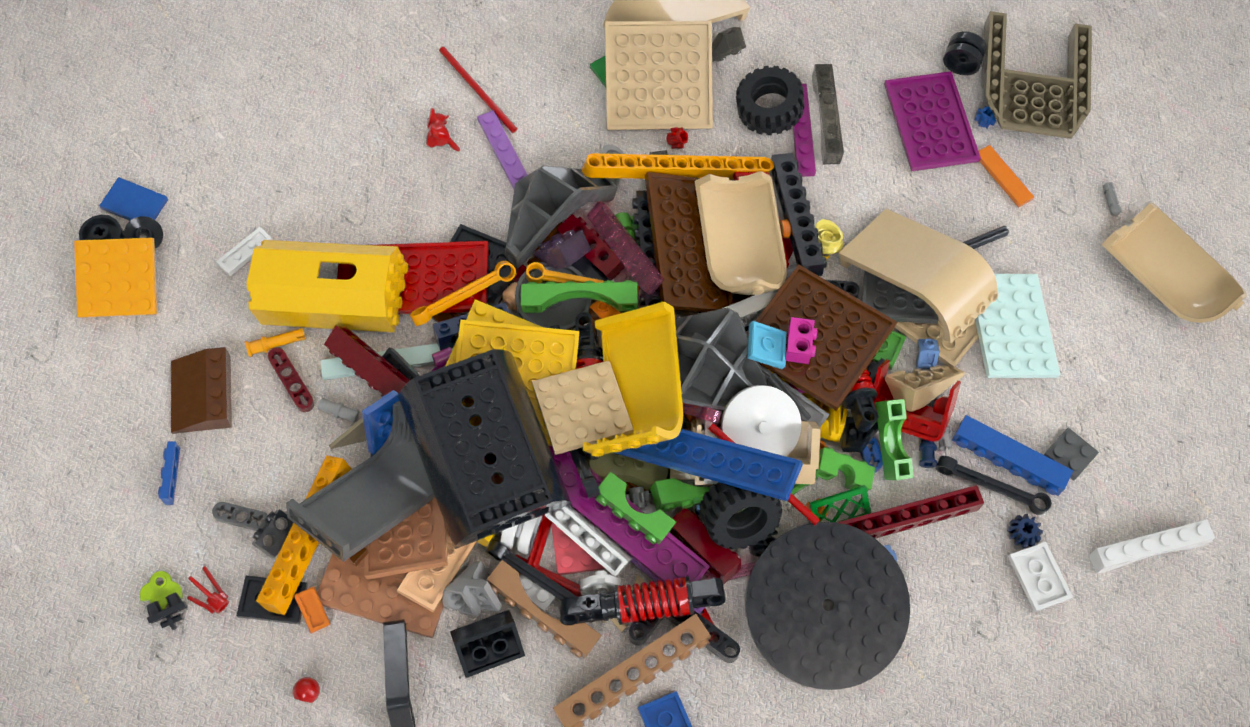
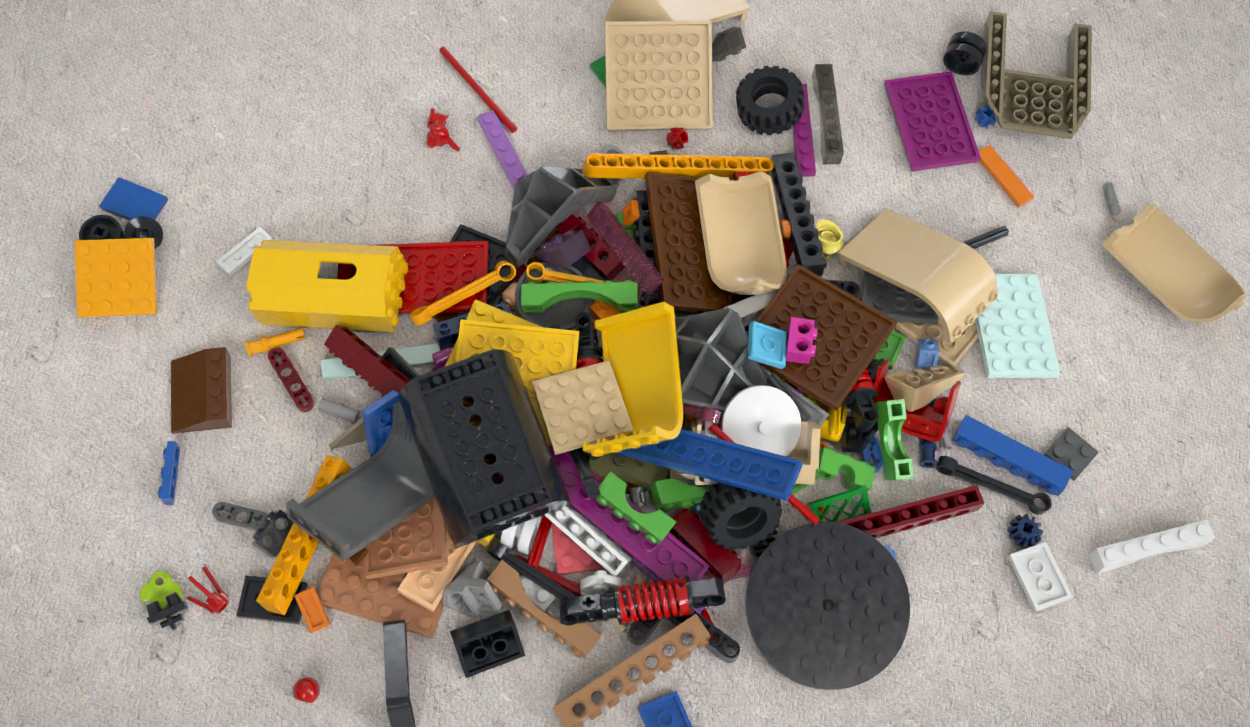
none -> orange tile [622,199,639,226]

